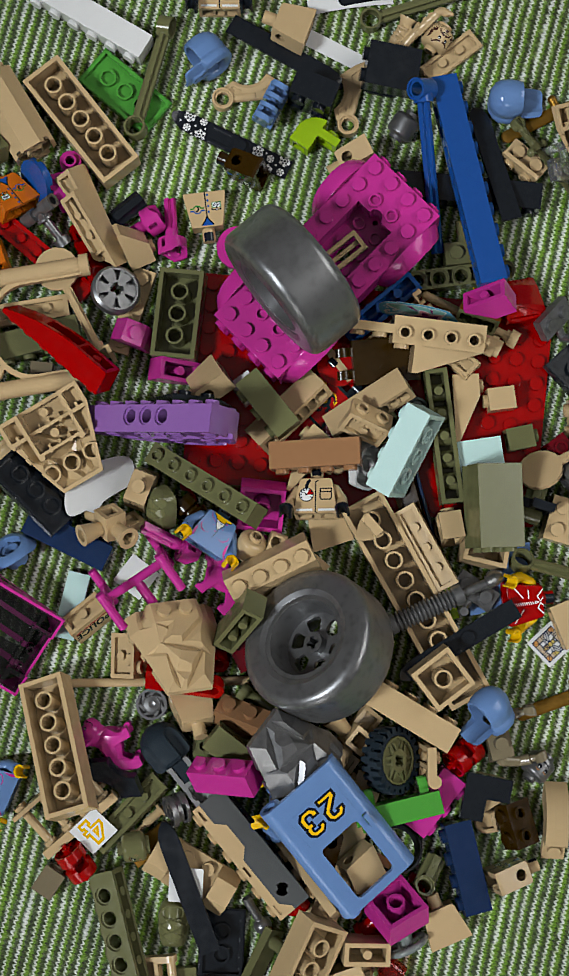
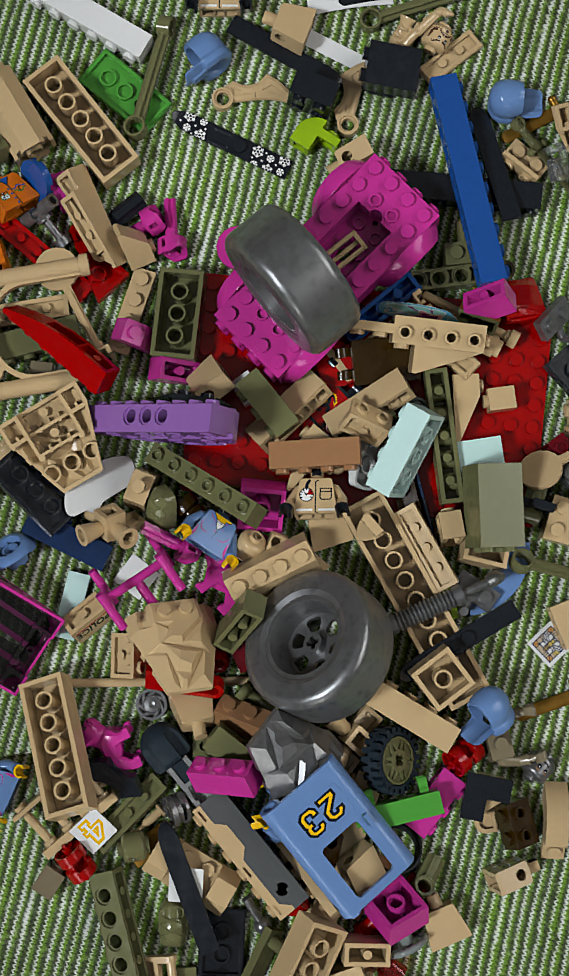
dark pink plate [59,151,82,171] -> none
flat silver wheel [90,266,141,316] -> none
tan torso [183,190,226,244] -> none
dark brown torso [216,148,270,193] -> none
medium blue legs [251,79,290,130] -> none
flat silver head [388,109,420,144] -> none
blue piece [407,77,444,254] -> none
tan plate [417,741,442,789] -> none
dark blue brick [438,818,493,917] -> none
torso [500,572,555,643] -> none
olive brick [502,424,539,453] -> none

